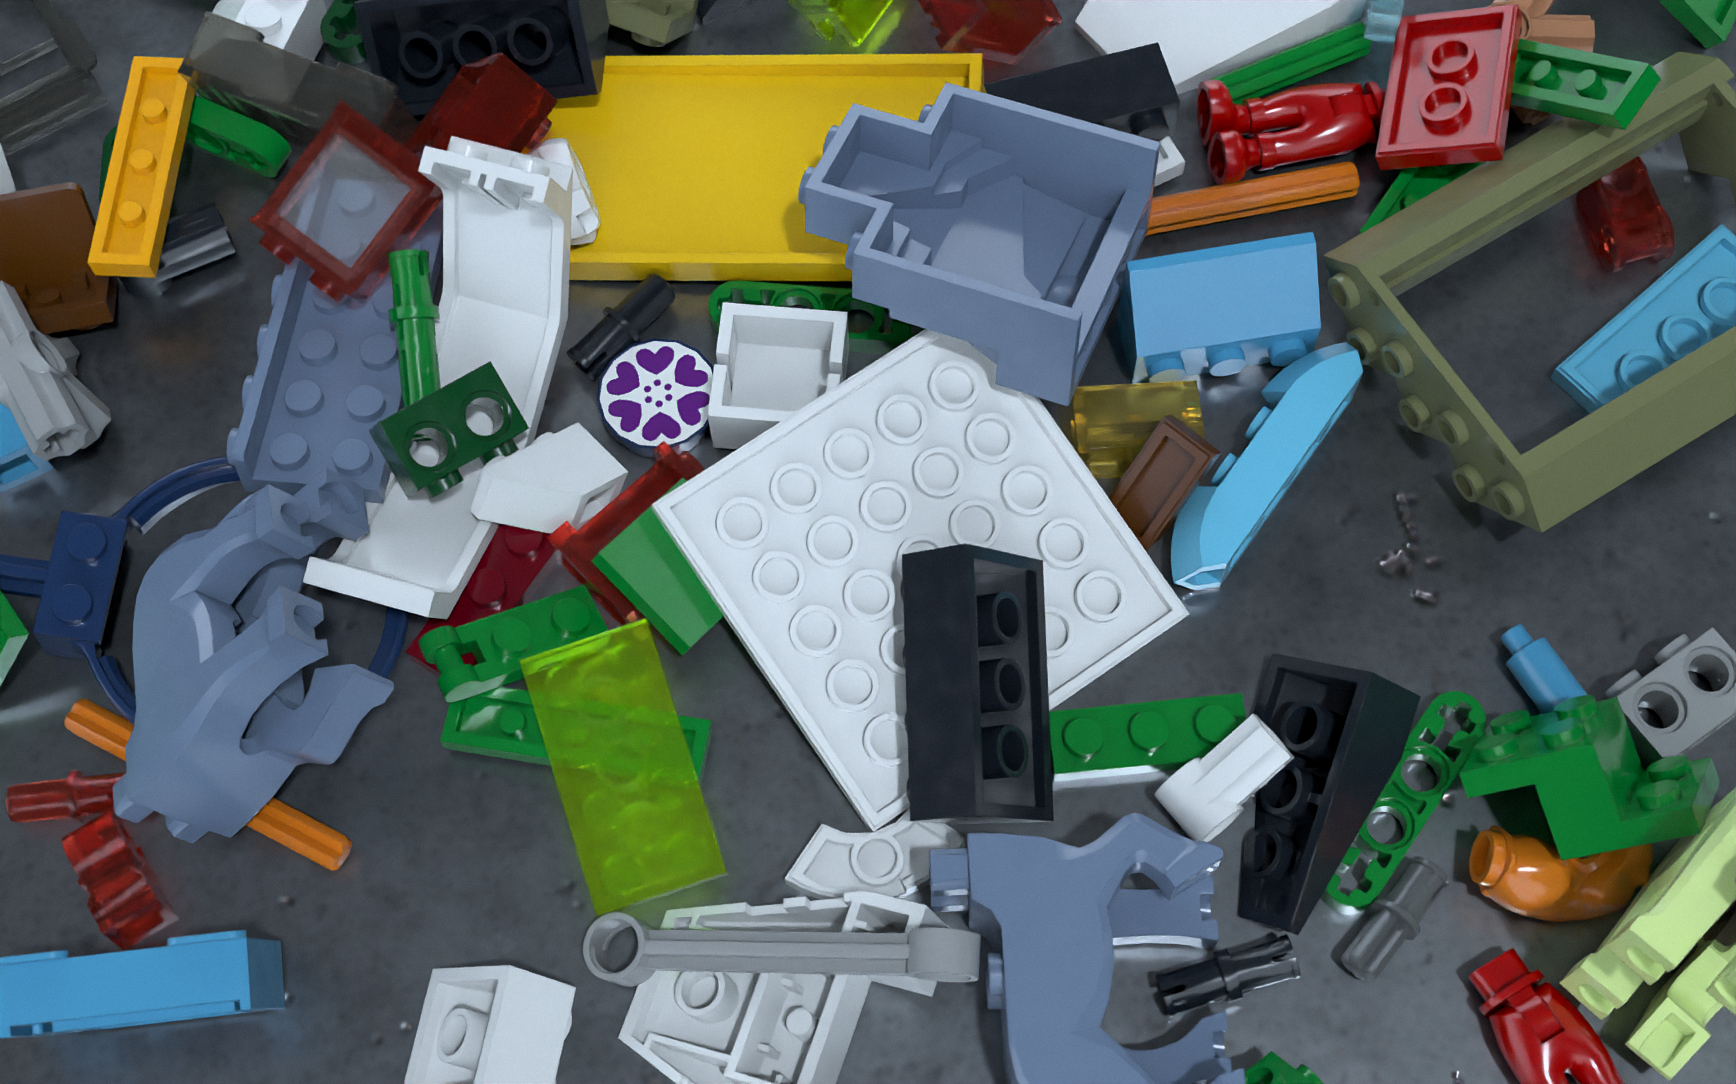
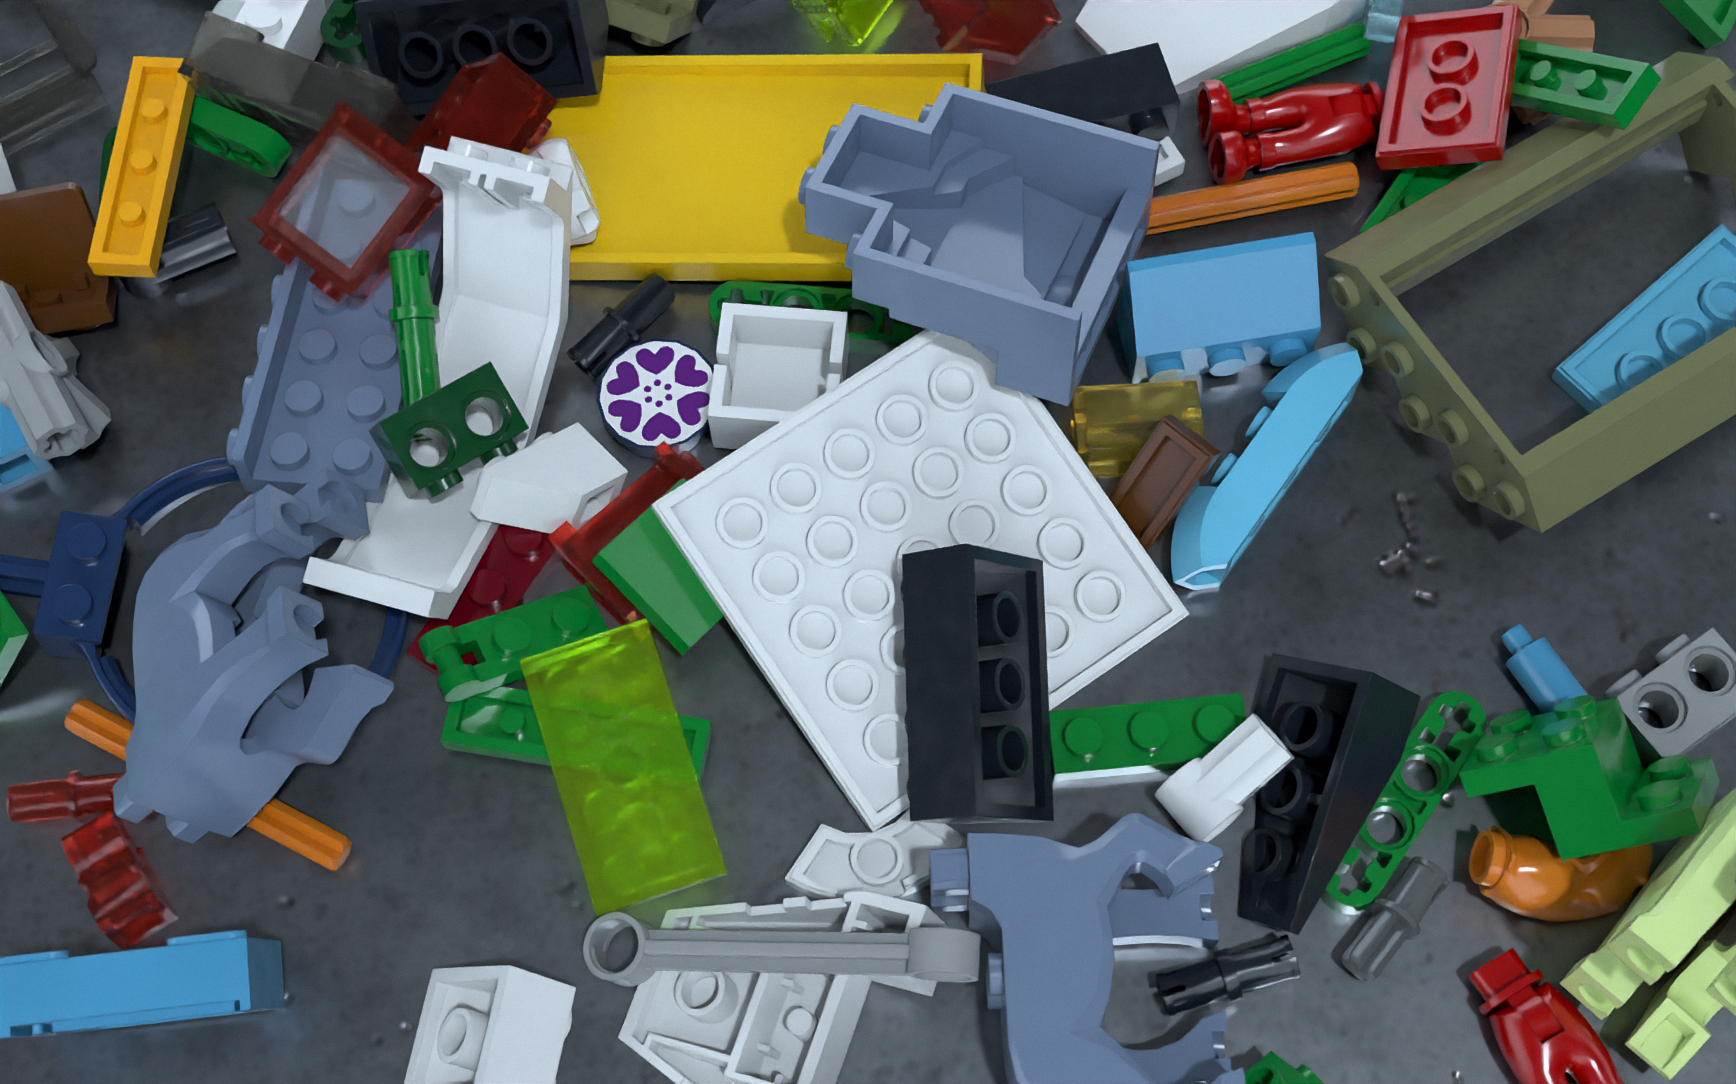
clear red piece [1576,156,1675,273] -> none

